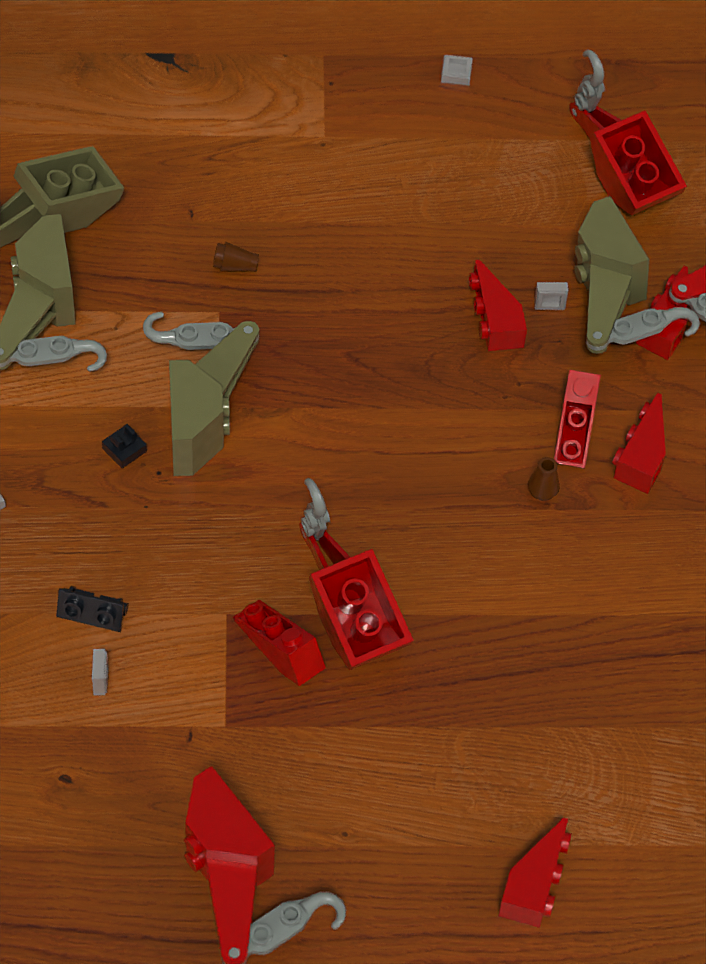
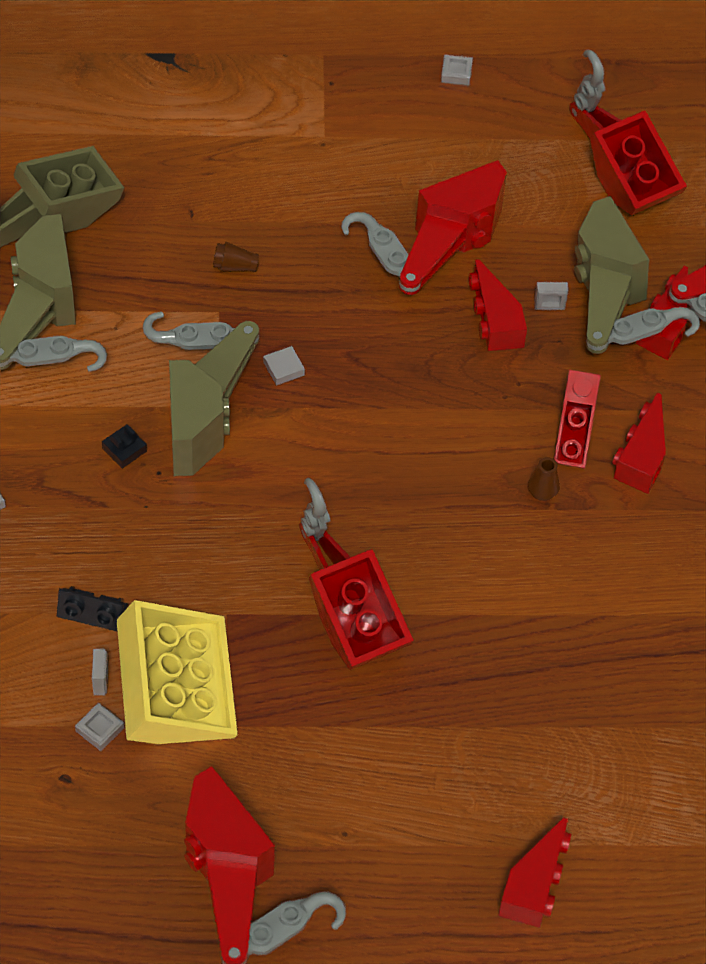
red slope [233,600,326,686] -> none
none -> light grey tile [75,703,124,751]
none -> light yellow slope [117,600,238,744]
none -> light grey tile [263,346,305,386]
none -> red slope [341,160,507,295]

